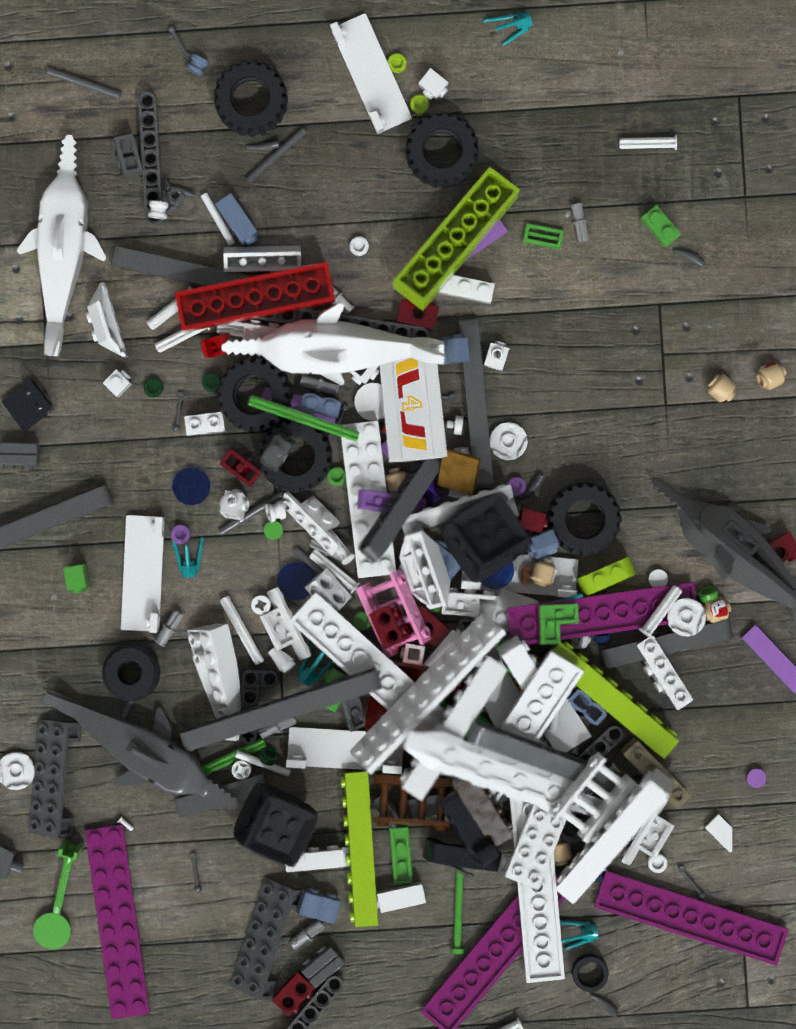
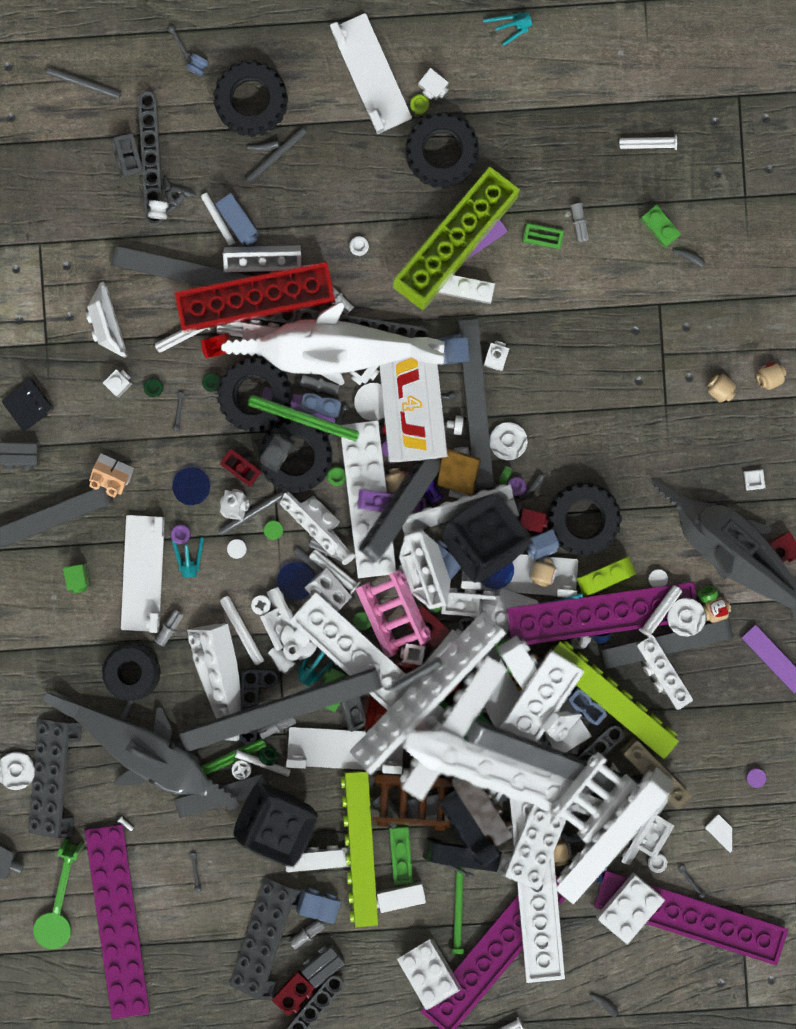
white animal [17,135,106,357] -> none
white axle [147,286,192,330] -> none
white brick [184,412,227,436] -> none
white wheel [265,500,286,523] -> none
dark red brick [369,602,411,650] -> none
lime tile [388,53,407,74] -> none
dark red brick [397,298,439,331] -> none
reddish brown tile [520,565,531,585] -> none
bright green plate [538,604,579,645] -> none
teal plant [560,920,598,950] -> none
black tyre [572,954,609,992] -> none
none -> light nougat hips [89,454,134,497]
none -> white tile [227,539,247,559]
none -> white plate [281,625,317,661]
none -> dark grey axle [391,656,443,692]
none -> white brick [397,939,462,1010]
none -> bright green tile [499,466,513,485]
none -> white wing [541,710,582,743]
none -> white brick [596,872,665,945]
none -> white tile [743,469,765,491]

